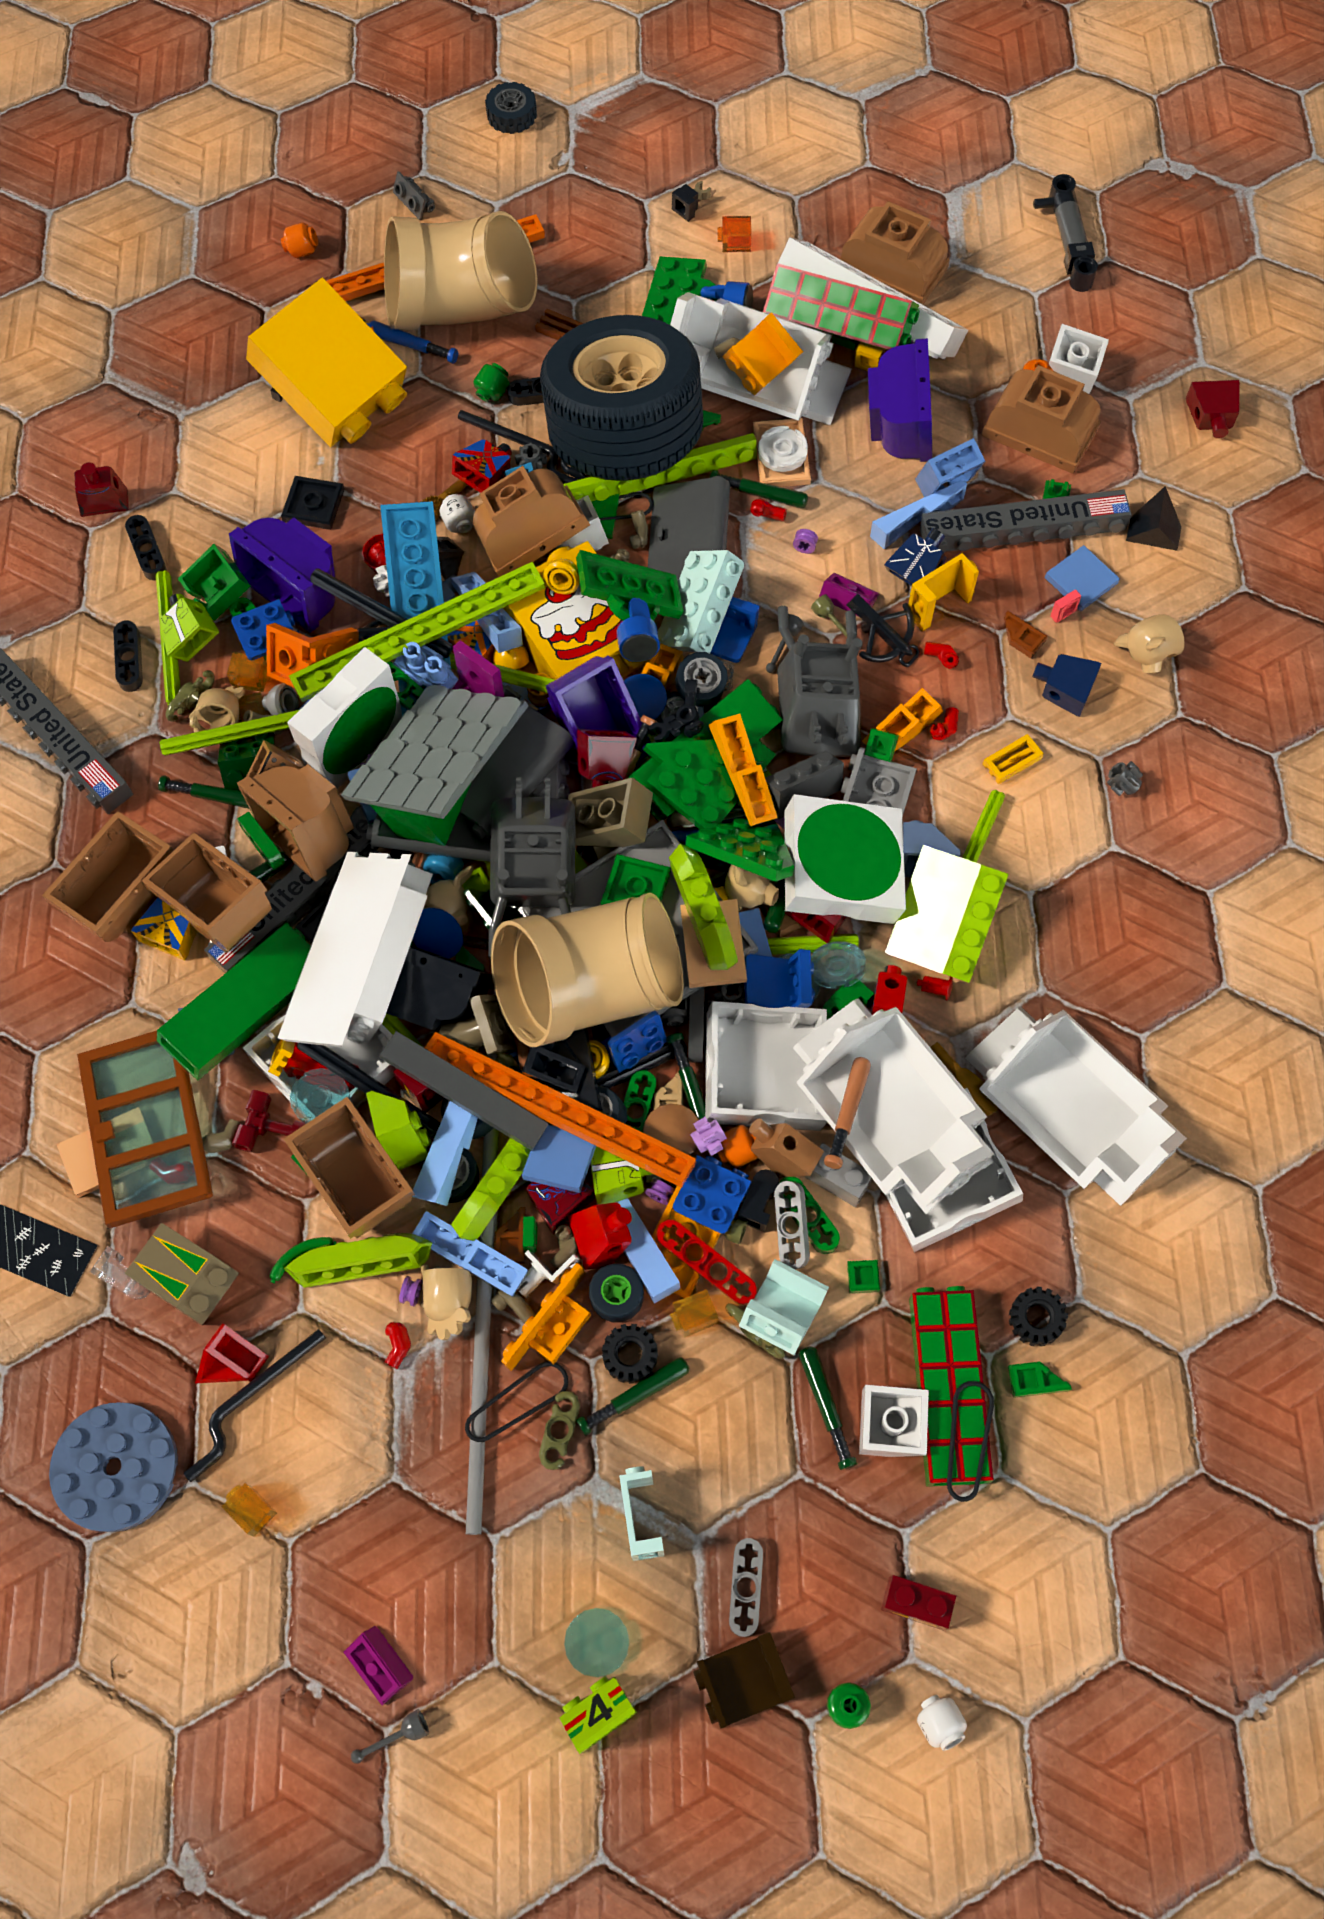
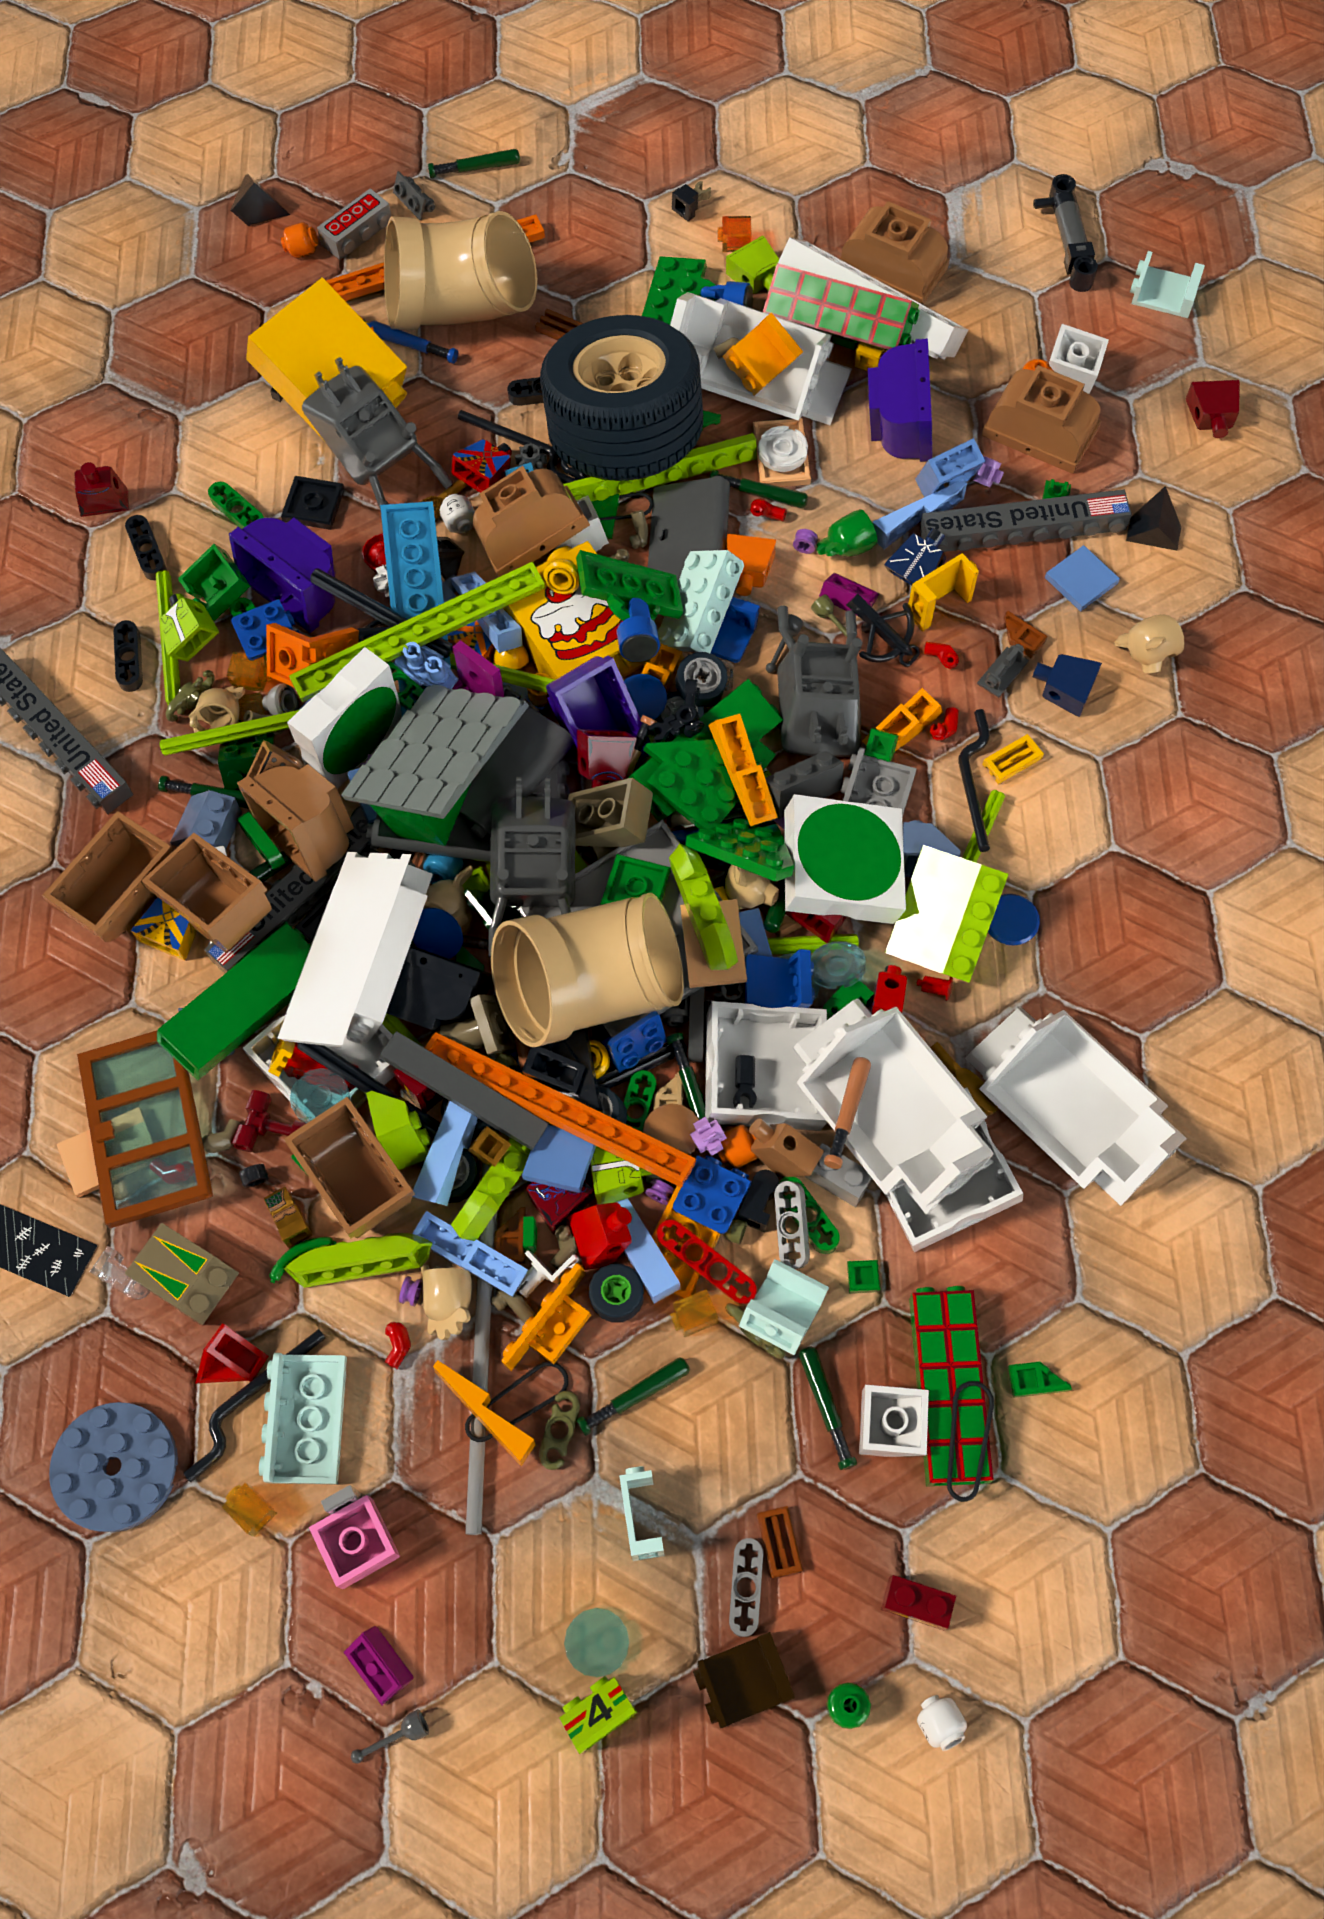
green head [473,363,510,402] -> none
black wheel [485,82,537,134] -> none
black tyre [602,1323,658,1384] -> none
black tyre [1009,1287,1068,1347] -> none
coral tile [1050,589,1081,623] -> none
dark grey gear [1107,761,1143,796] -> none
none -> sand blue slope [170,790,242,849]
none -> green beam [208,482,264,529]
none -> black slope [230,174,290,226]
none -> black axle [239,1164,269,1188]
none -> light aqua bracket [259,1353,347,1485]
none -> pearl gold leg [264,1186,313,1248]
none -> dark grey piece [302,357,454,510]
none -> bright pink brick [309,1495,401,1589]
none -> light grey brick [317,189,391,260]
none -> light grey tile [321,1485,363,1515]
none -> dark green piece [428,149,520,178]
none -> light orange slope [433,1360,535,1467]
none -> pearl gold leg [468,1126,511,1167]
none -> lime torso [726,236,779,294]
none -> orange torso [727,534,776,596]
none -> black bar [733,1055,757,1108]
none -> dark orange tile [756,1506,803,1579]
none -> green piece [816,509,878,557]
none -> black piece [958,709,990,852]
none -> lavender gear [973,456,1004,488]
none -> dark grey hinge [977,644,1029,698]
none -> blue piece [988,894,1040,945]
none -> light aqua panel [1130,251,1205,318]

